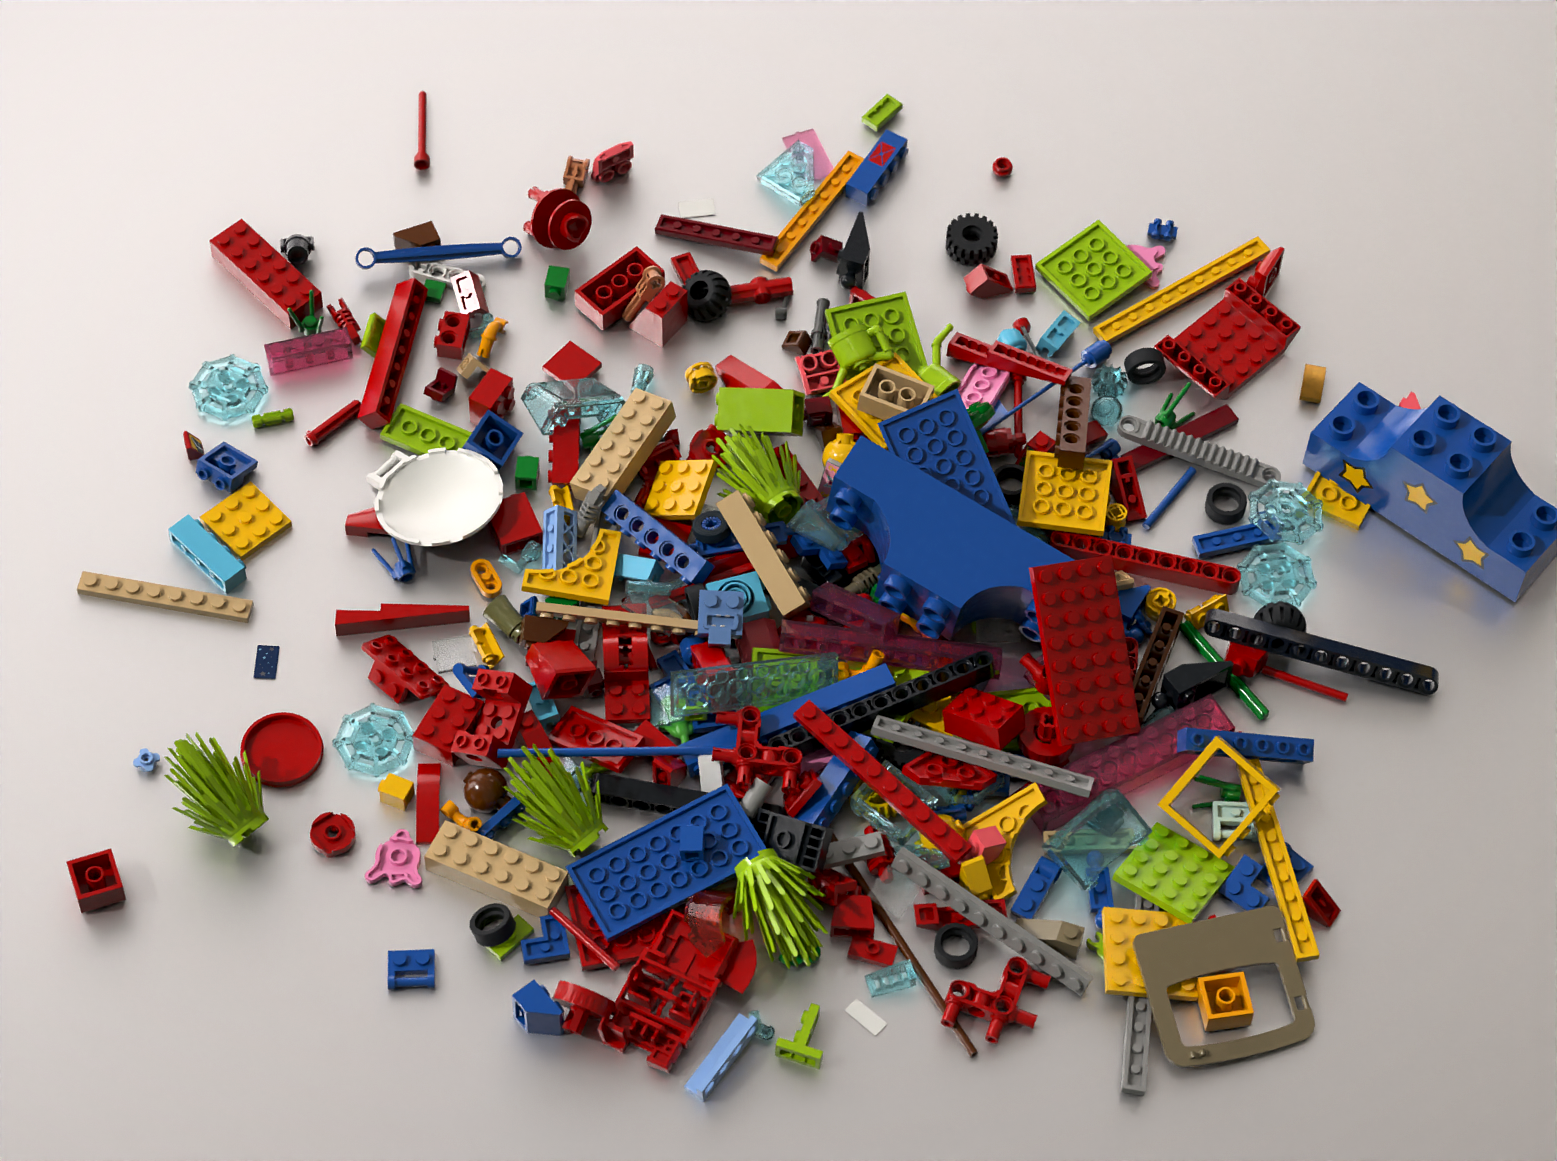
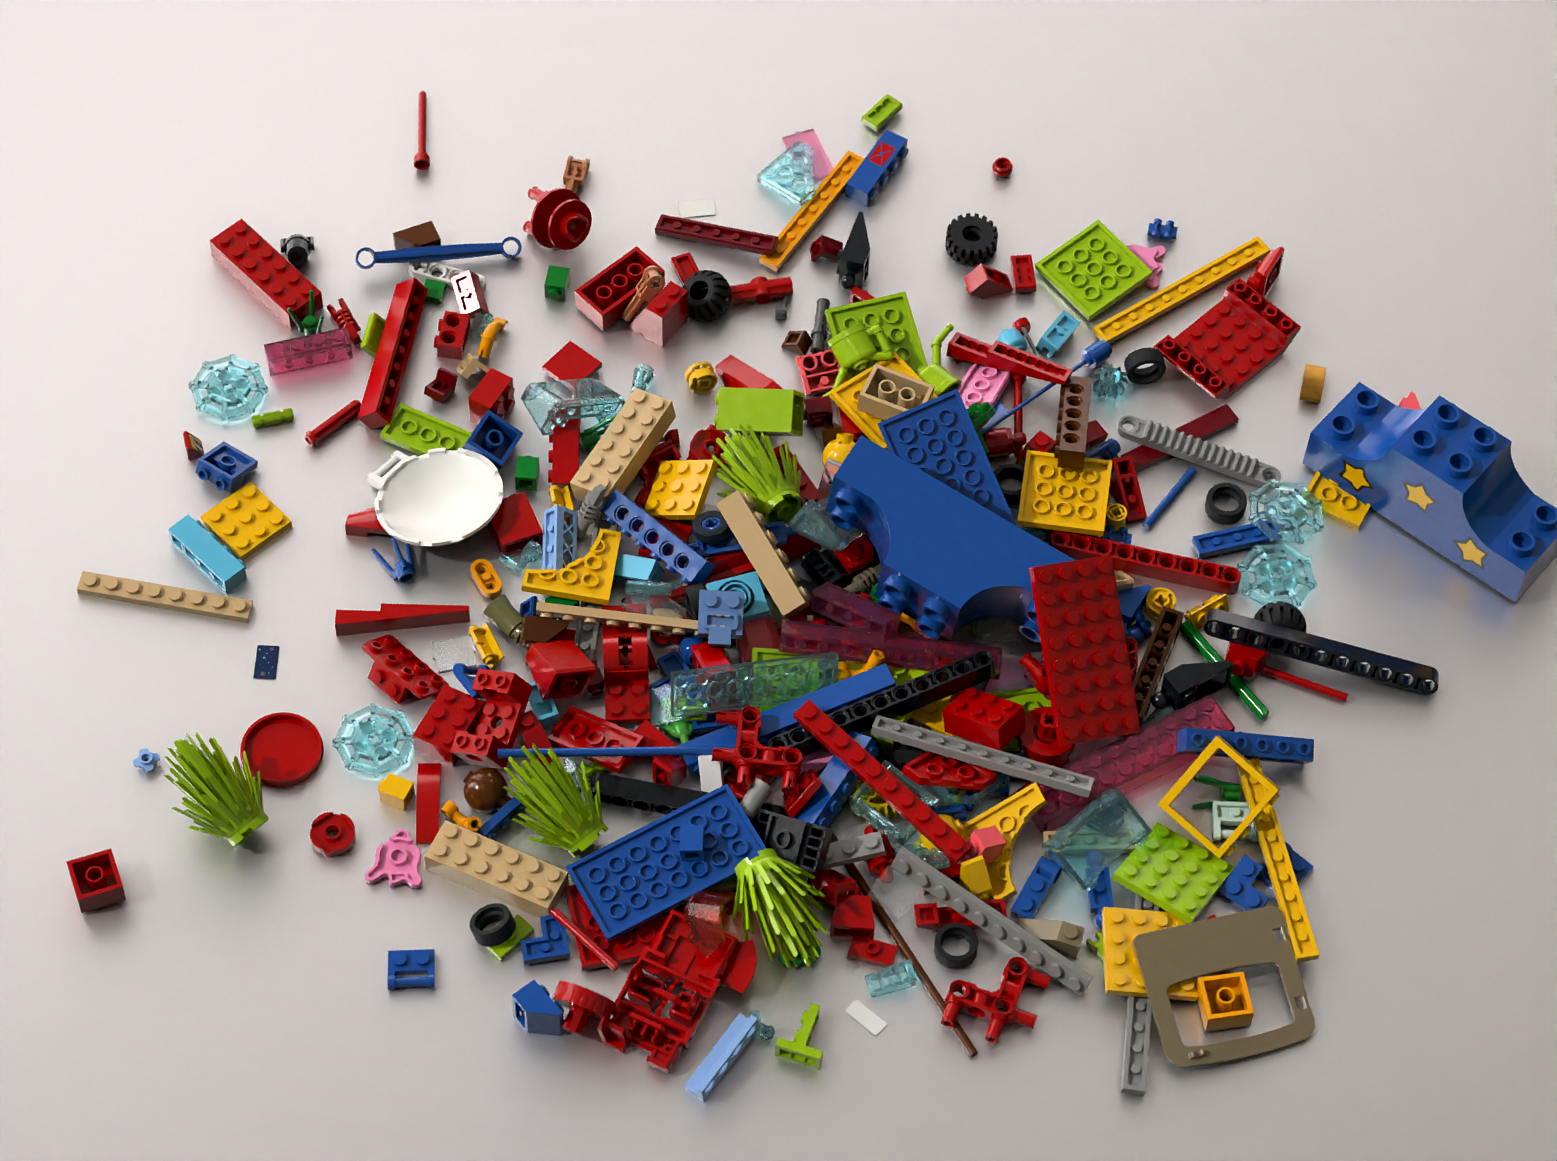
coral slope [591,141,634,183] -> none
blue plate [790,532,848,570] -> none
clear light blue hair [1091,395,1124,427] -> none
green plant [1155,382,1195,430] -> none
red slope [1302,879,1341,927] -> none

